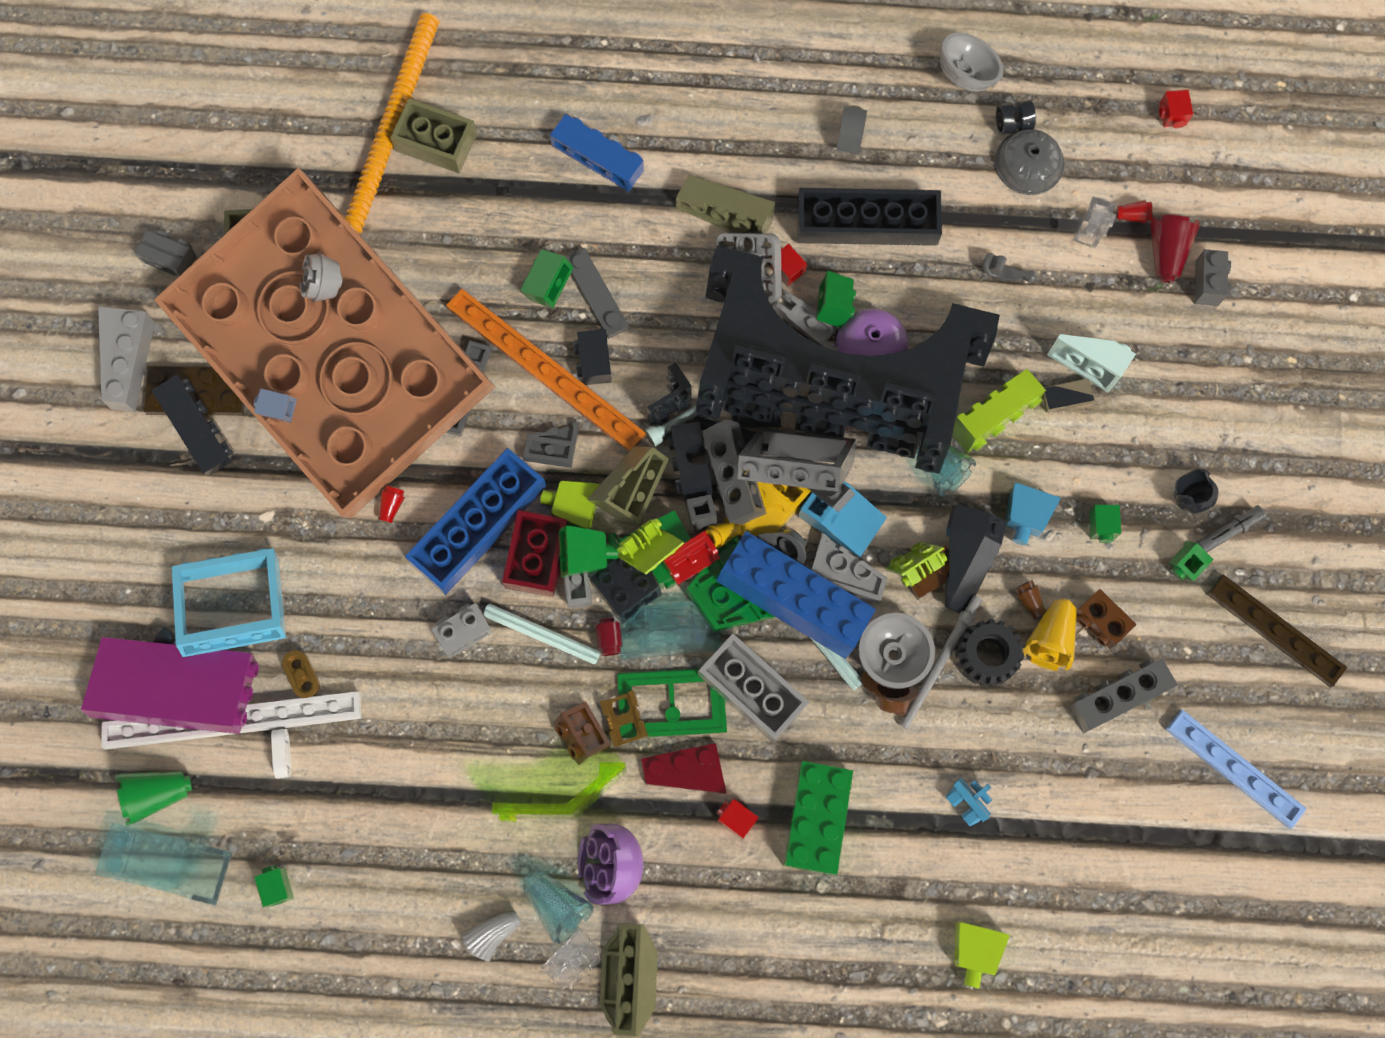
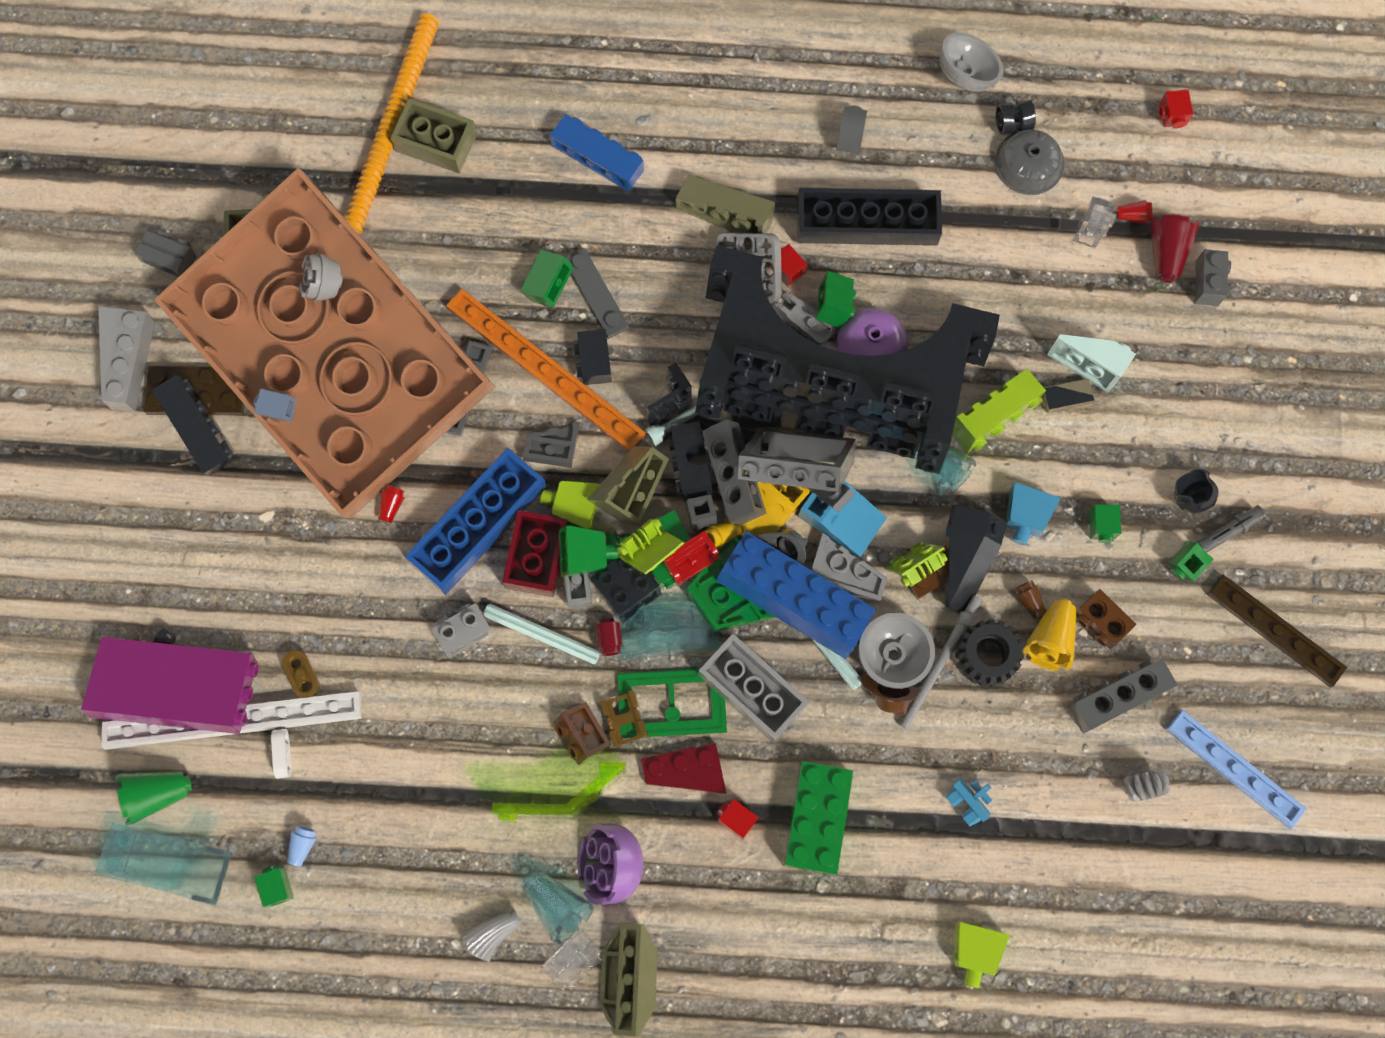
medium azure window [172,548,286,657] -> none
dark grey piece [982,253,1037,283] -> none
none -> light blue cone [287,825,317,866]
none -> light grey gear [1124,768,1170,802]

